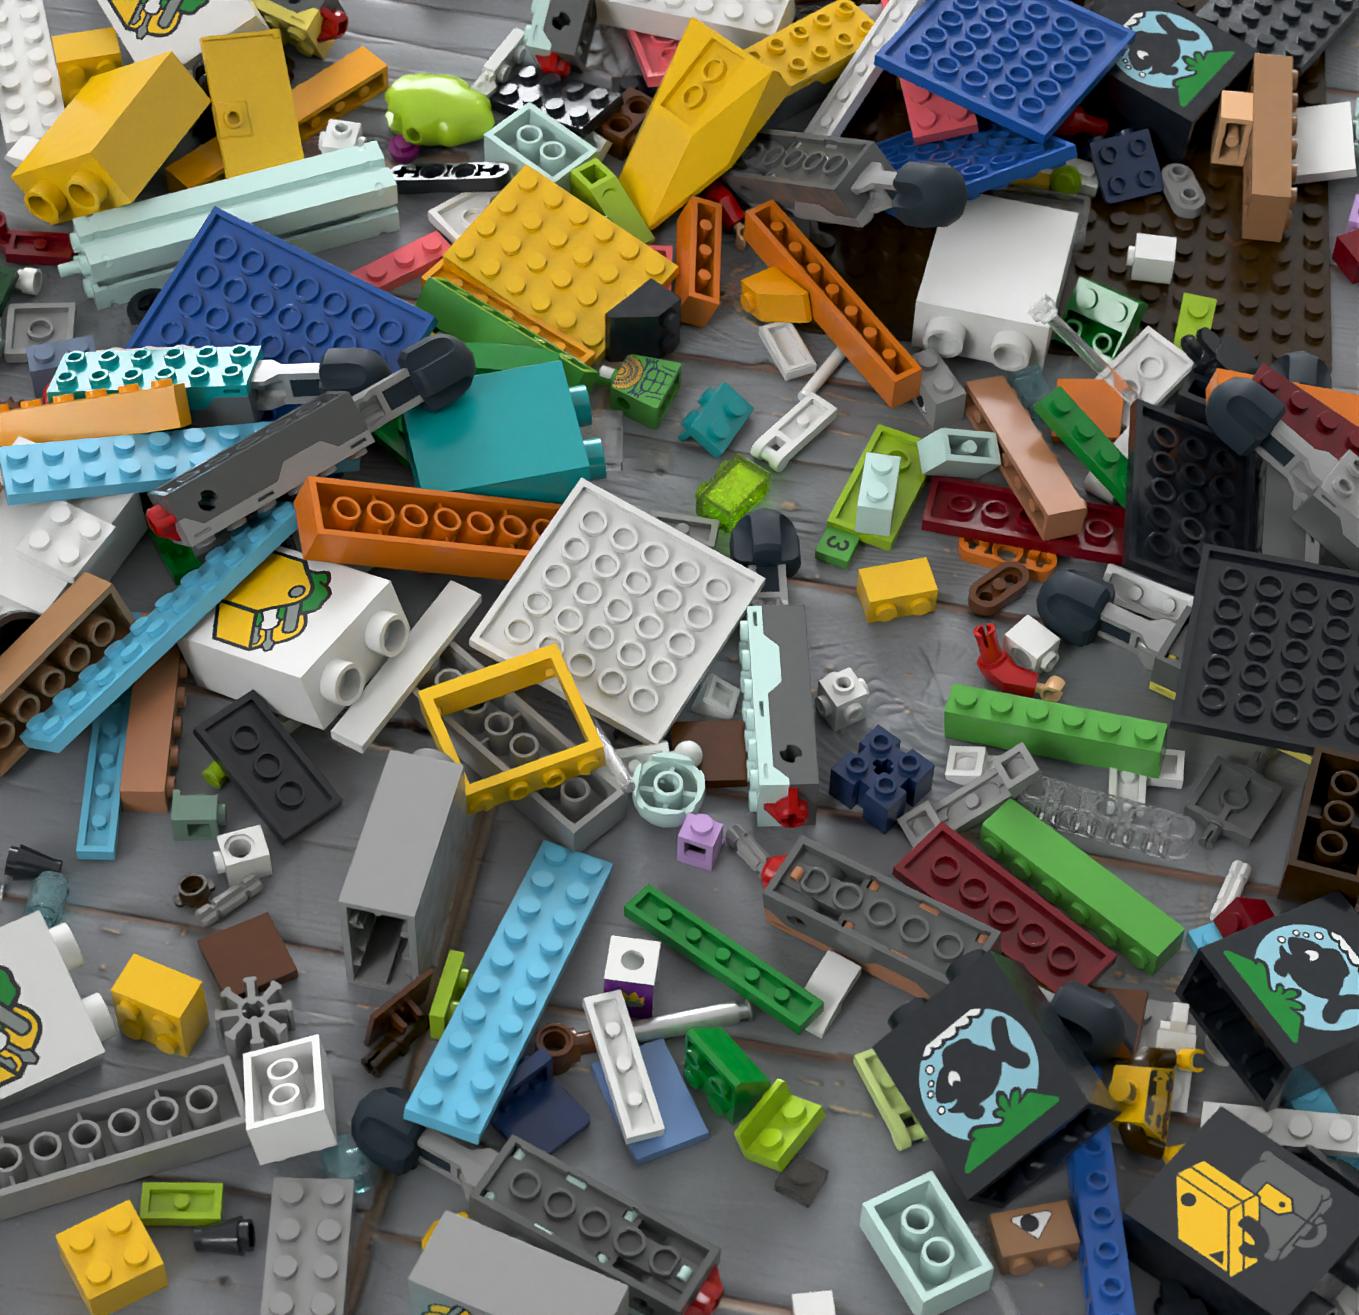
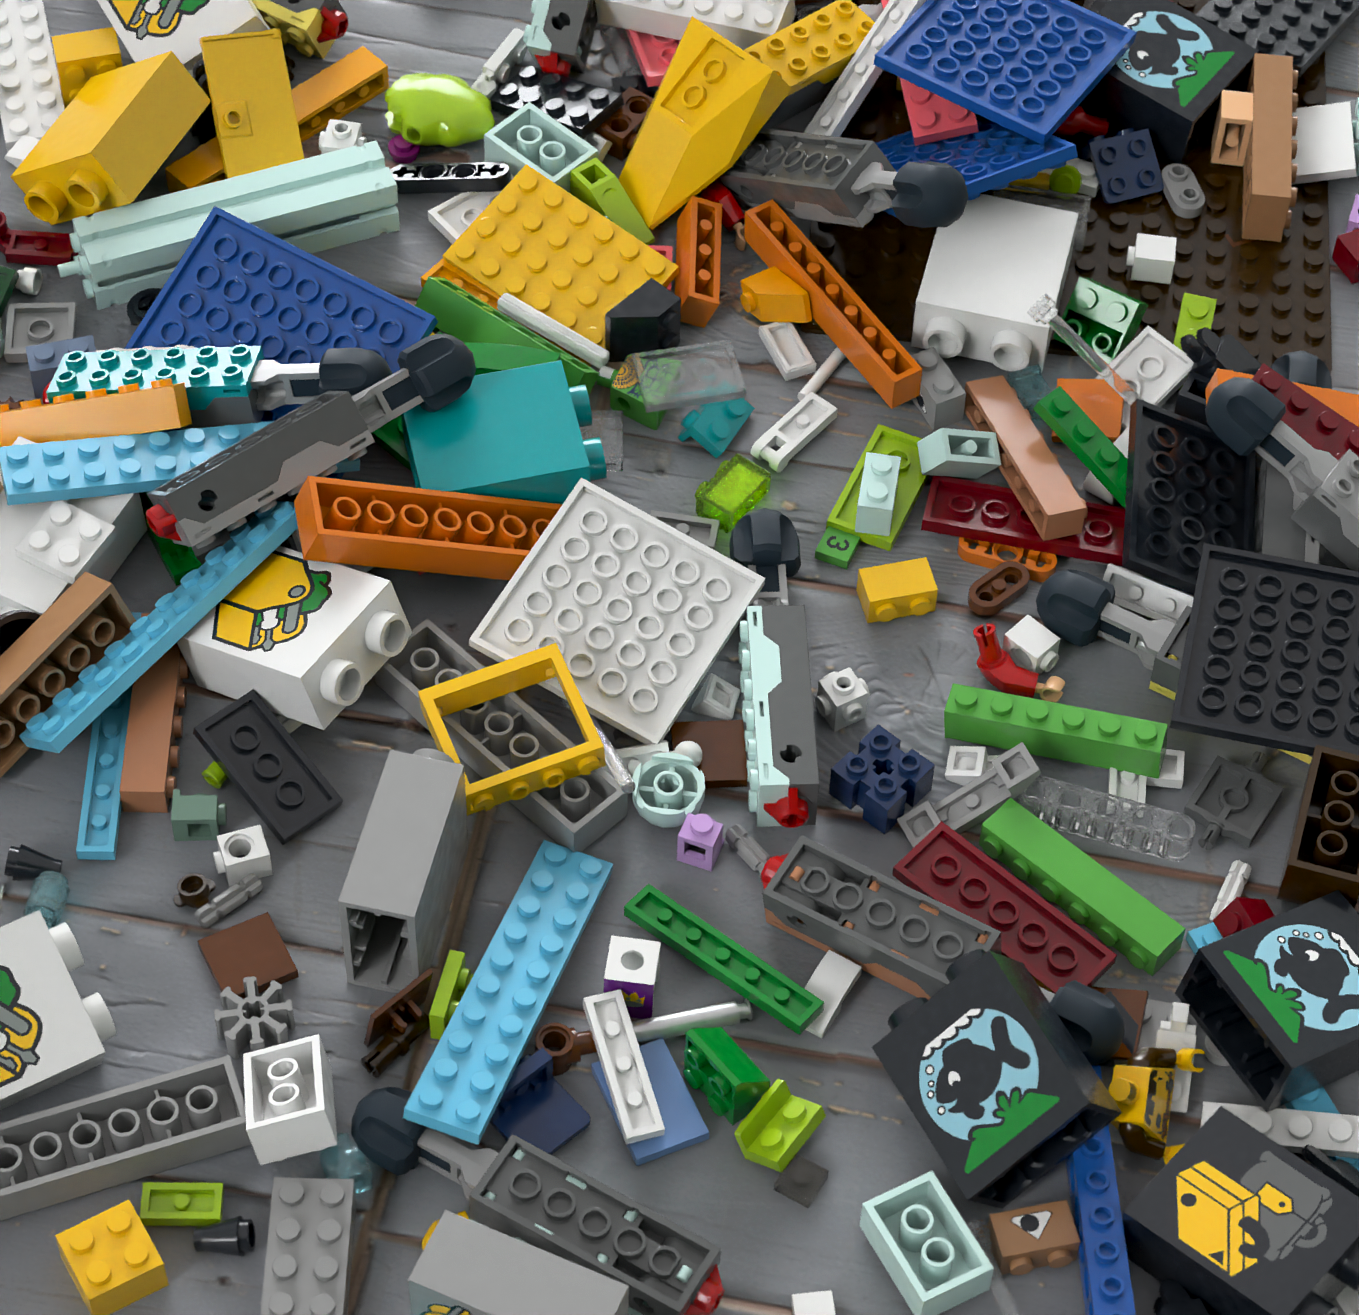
yellow brick [111,953,209,1058] -> none
white tile [331,580,482,754] -> none
coral plate [350,230,451,292] -> none
yellowish green plate [853,1049,929,1151] -> none
none -> white axle [497,293,610,368]
none -> clear tile [631,339,746,413]

